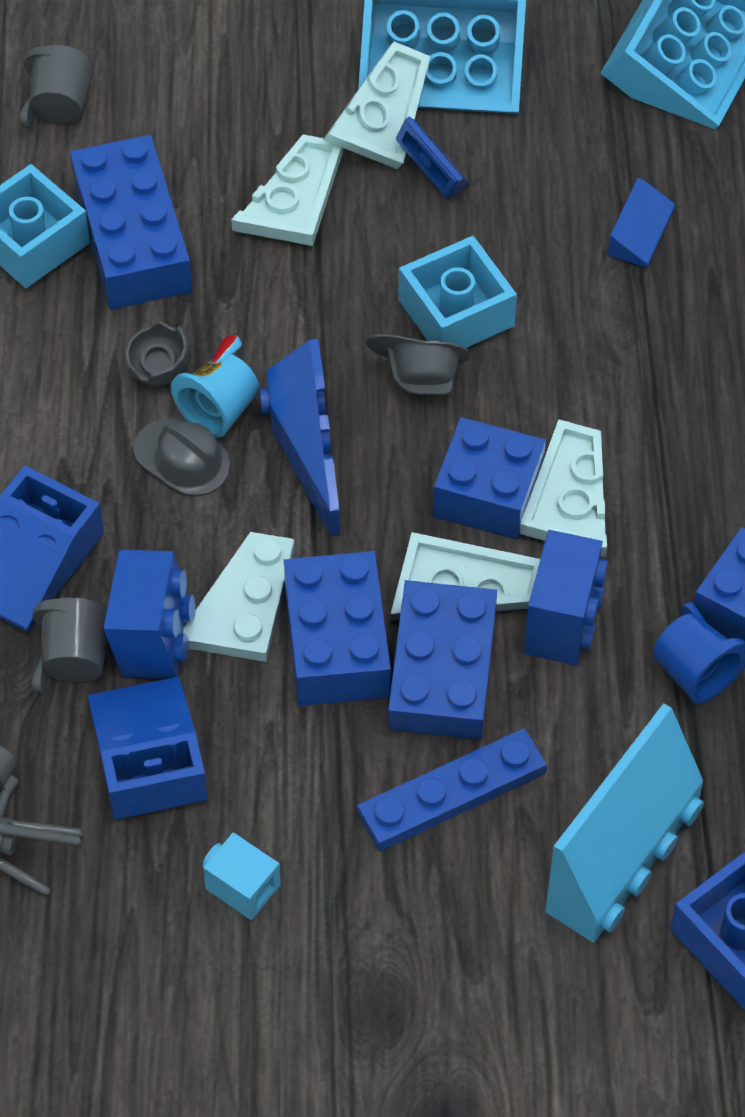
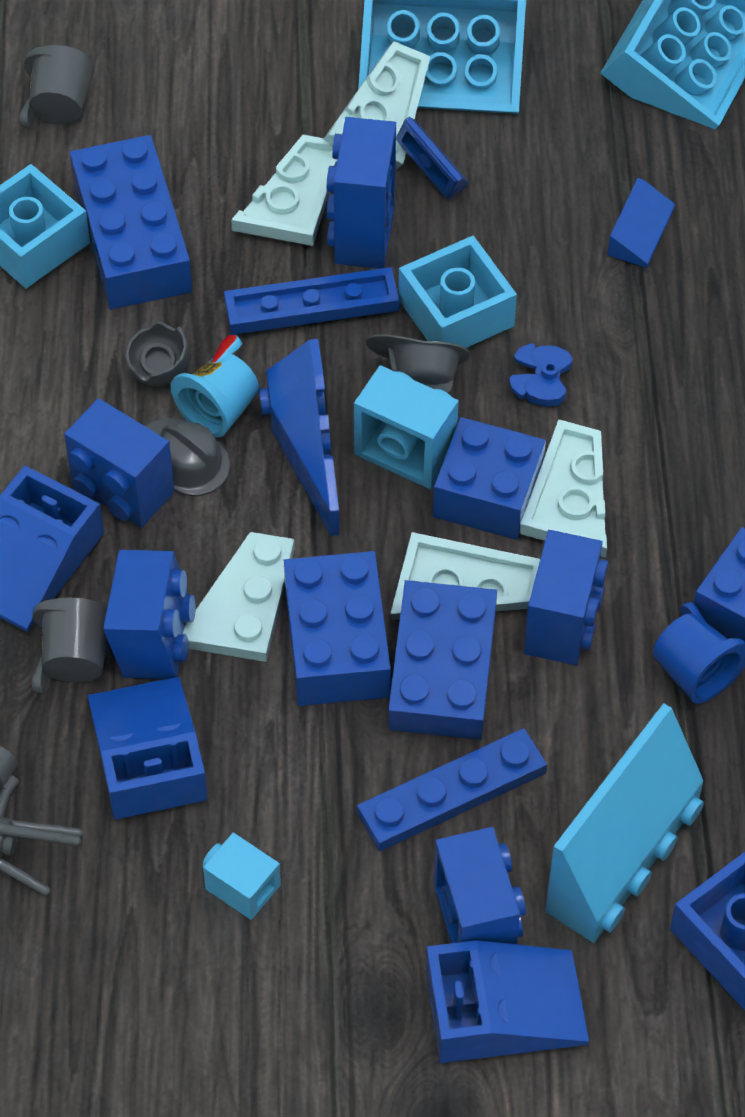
none -> blue brick [64,398,174,528]
none -> blue plate [224,267,399,335]
none -> blue brick [326,117,396,269]
none -> medium azure brick [354,365,459,490]
none -> blue slope [426,940,589,1063]
none -> blue brick [433,827,526,944]
none -> blue piece [509,343,573,407]

